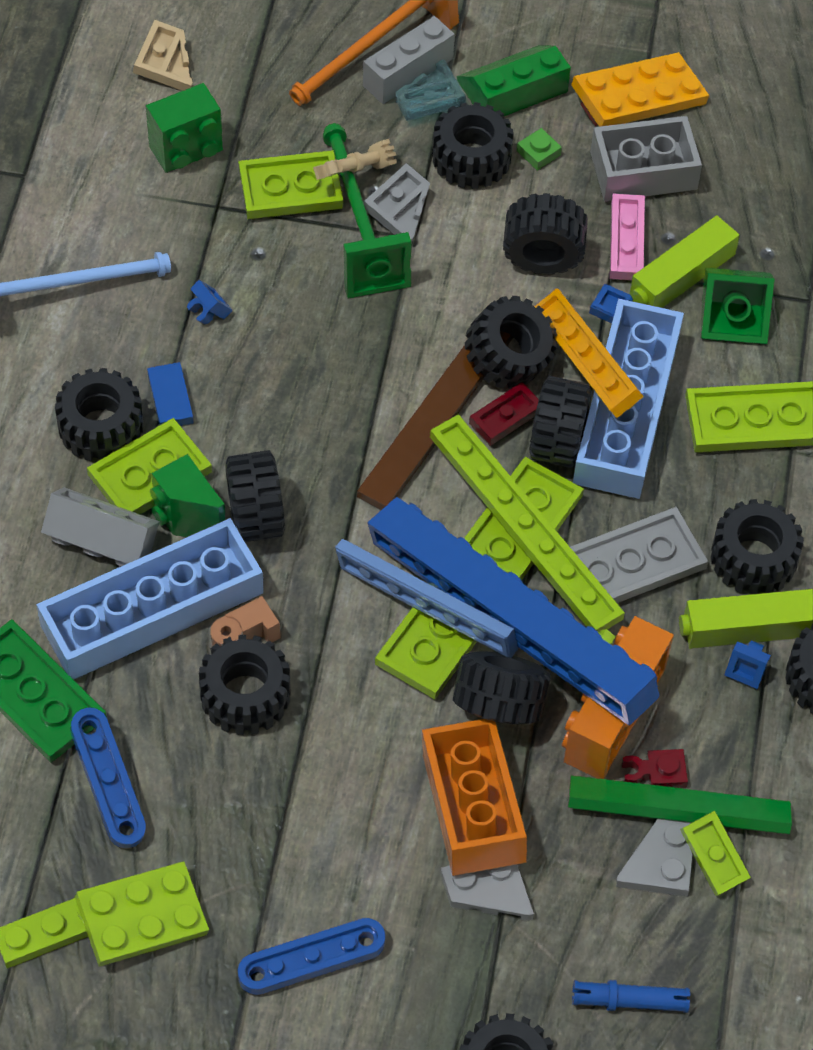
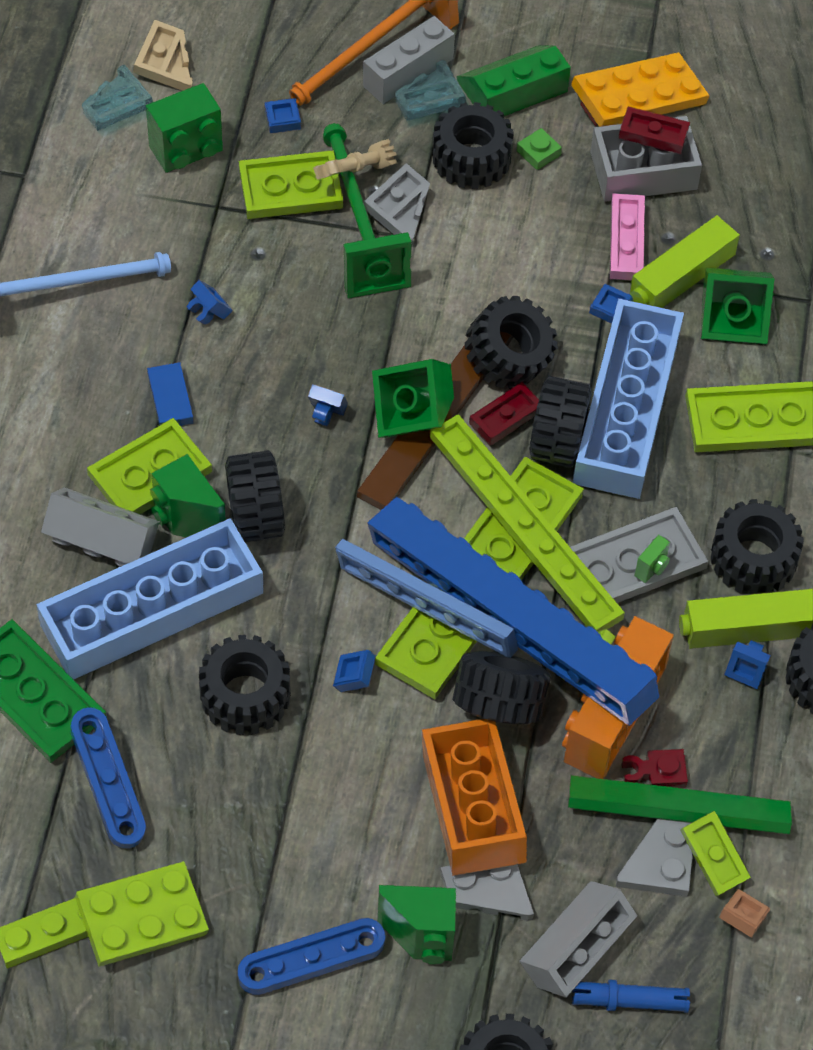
black tyre [55,368,144,461] -> none
nougat leg [210,596,281,647] -> none
black tyre [503,193,588,275] -> none
light orange plate [534,288,644,418] -> none
none -> clear light blue wing [82,64,153,131]
none -> blue tile [264,98,301,133]
none -> blue tile [308,384,348,426]
none -> blue tile [333,650,375,692]
none -> green slope [372,359,454,438]
none -> green slope [377,885,456,964]
none -> light grey brick [519,881,637,997]
none -> dark red plate [619,106,690,154]
none -> bright green plate [634,534,670,583]
none -> nougat tile [719,889,770,938]

